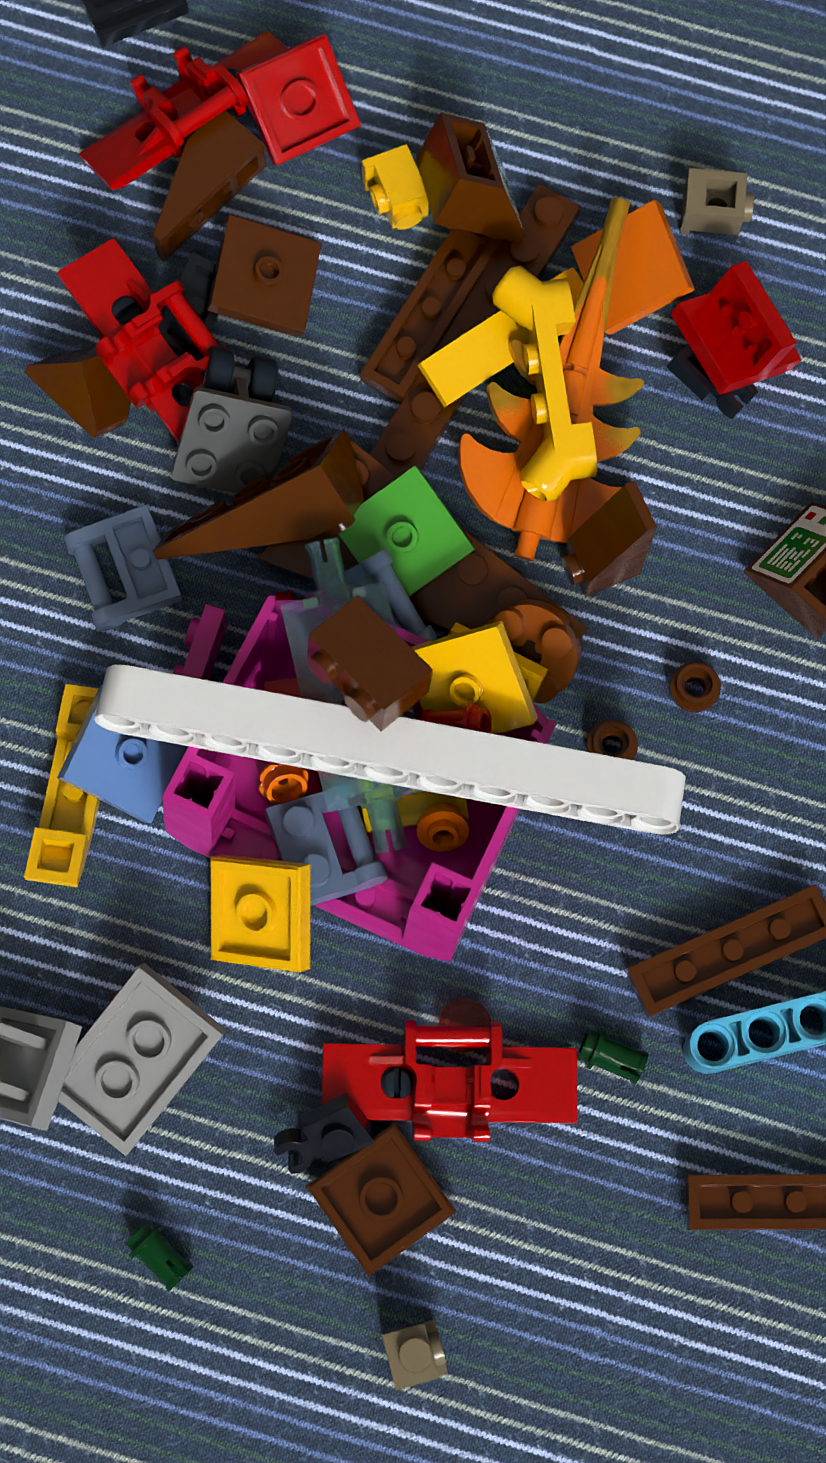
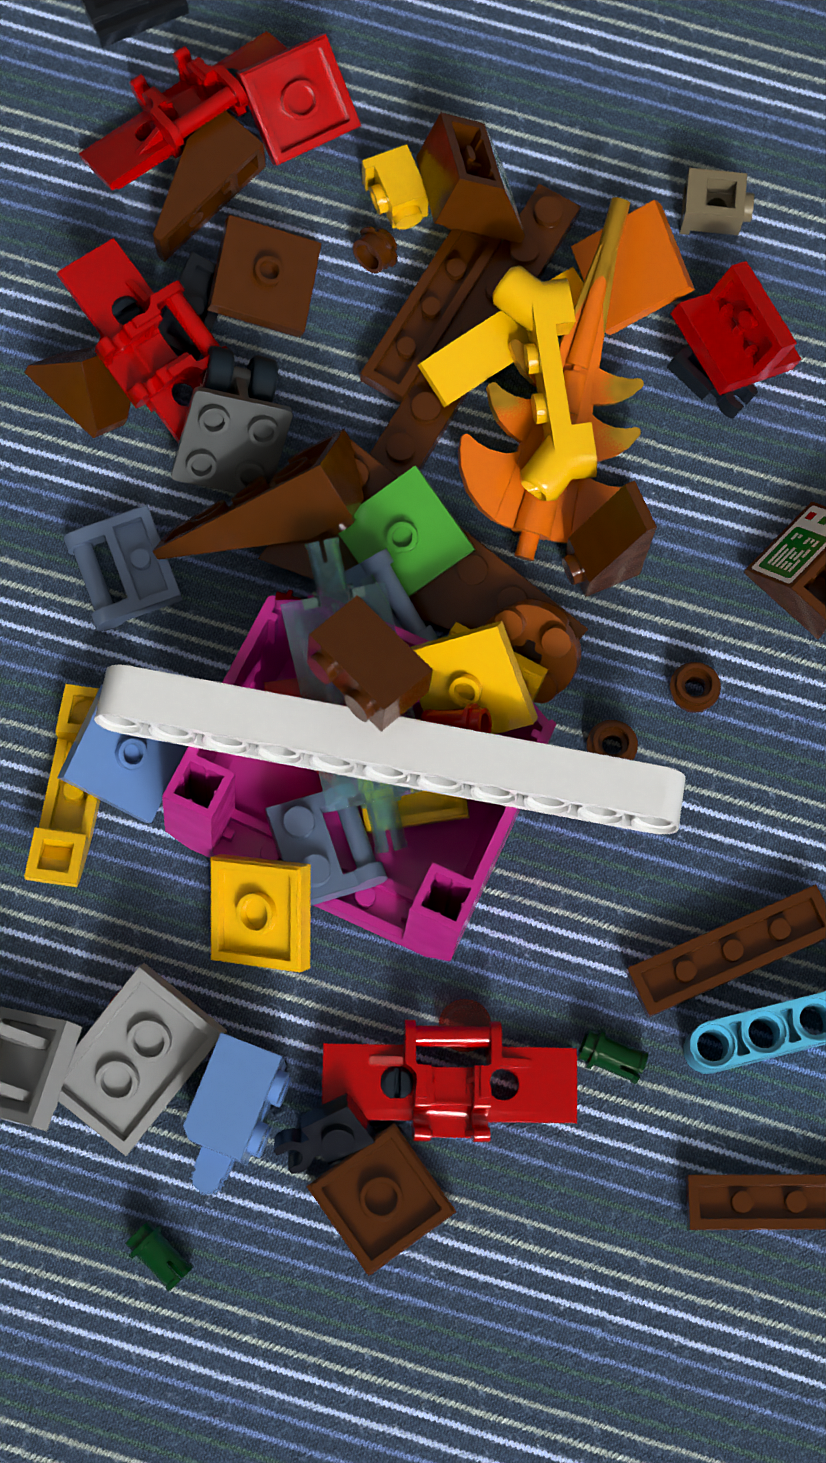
dark pink plate [173,604,228,681] -> none
orange plate [258,762,309,805] -> none
dark tan brick [382,1319,448,1390] -> none
orange plate [416,802,469,852] -> none
none -> medium blue hinge [183,1033,292,1195]
none -> reddish brown plate [353,226,398,274]

